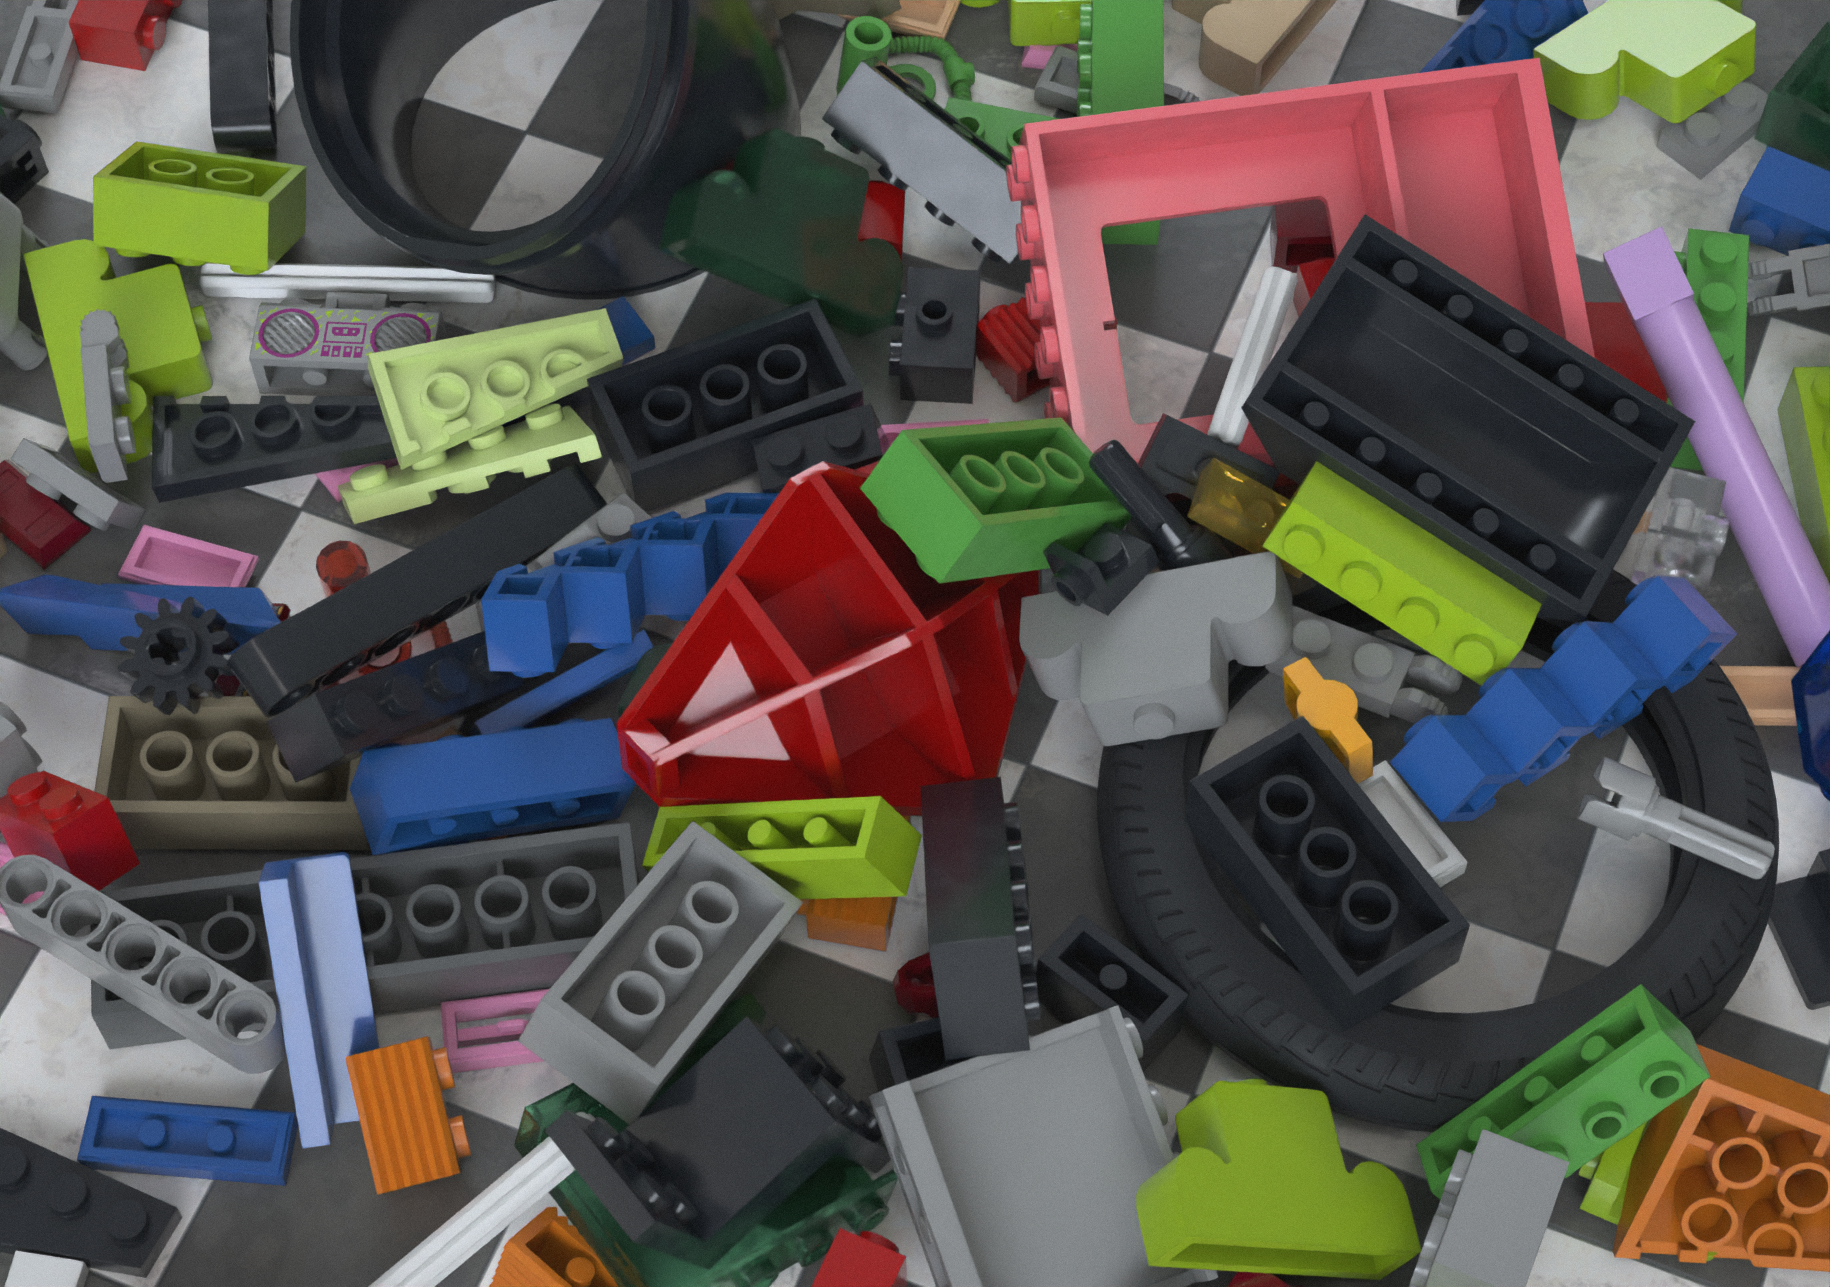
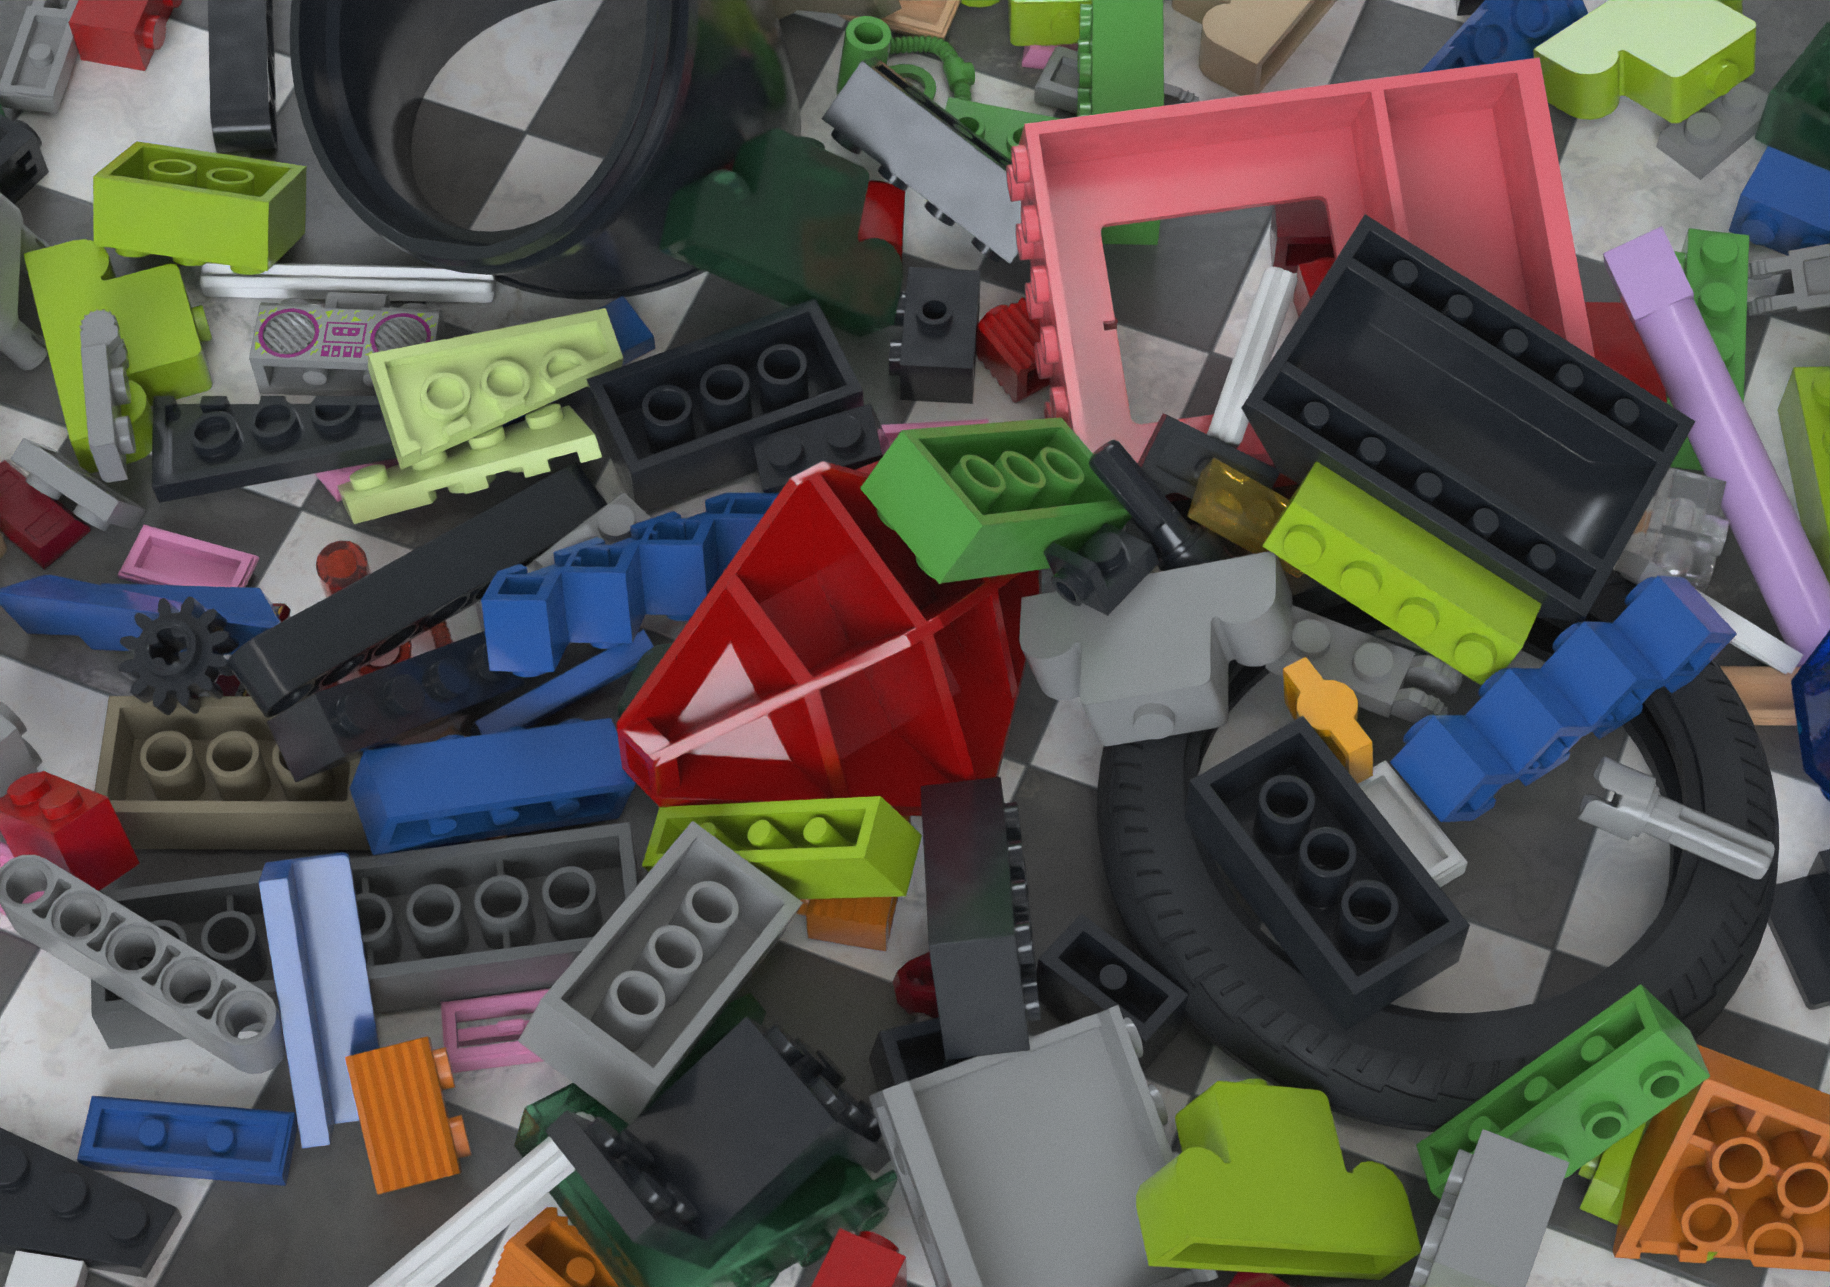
none -> white tile [1614,550,1803,674]

